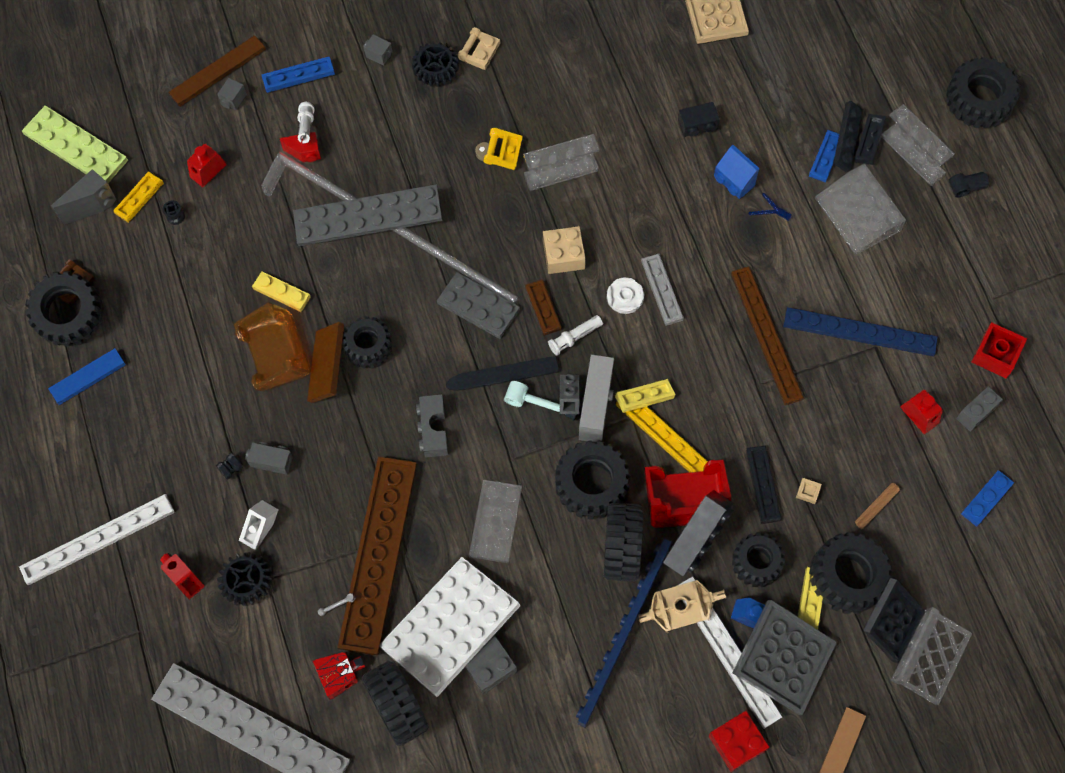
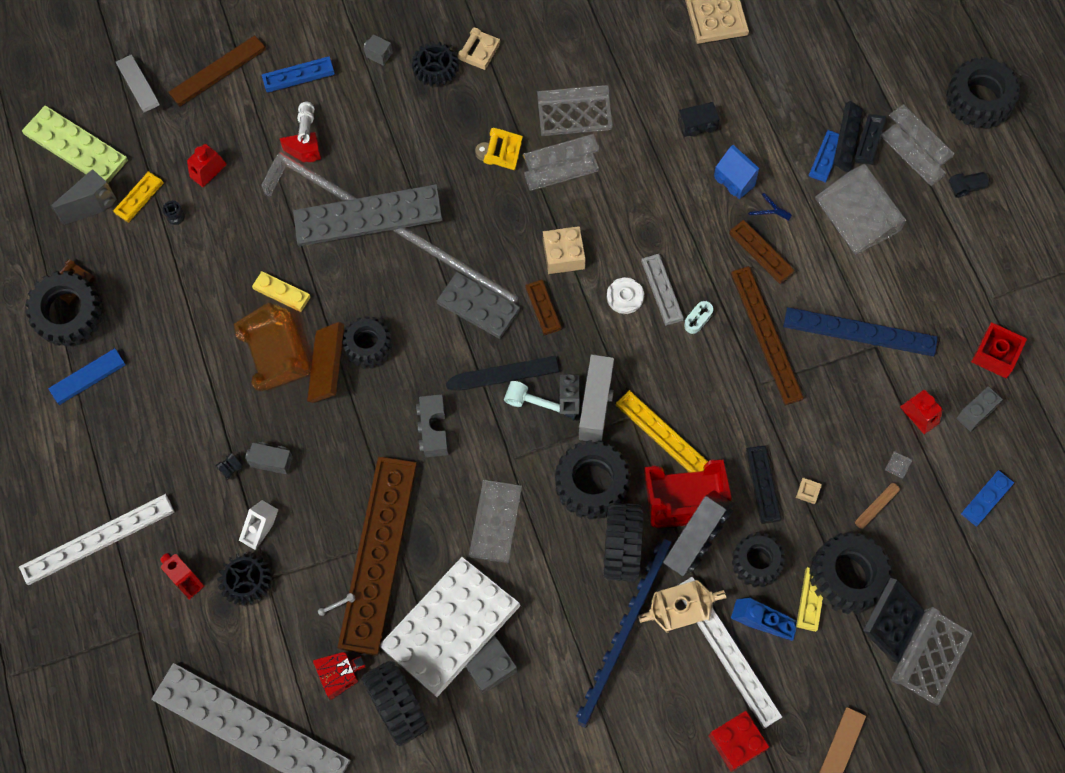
dark grey brick [217,78,247,110] -> none
white pin [548,315,603,355] -> none
light yellow plate [615,379,676,412] -> none
dark grey plate [732,600,836,715] -> none
none -> light grey slope [116,55,160,113]
none -> clear fence [537,85,612,136]
none -> light aqua beam [684,301,713,334]
none -> reddish brown plate [729,220,795,284]
none -> clear plate [885,451,912,479]

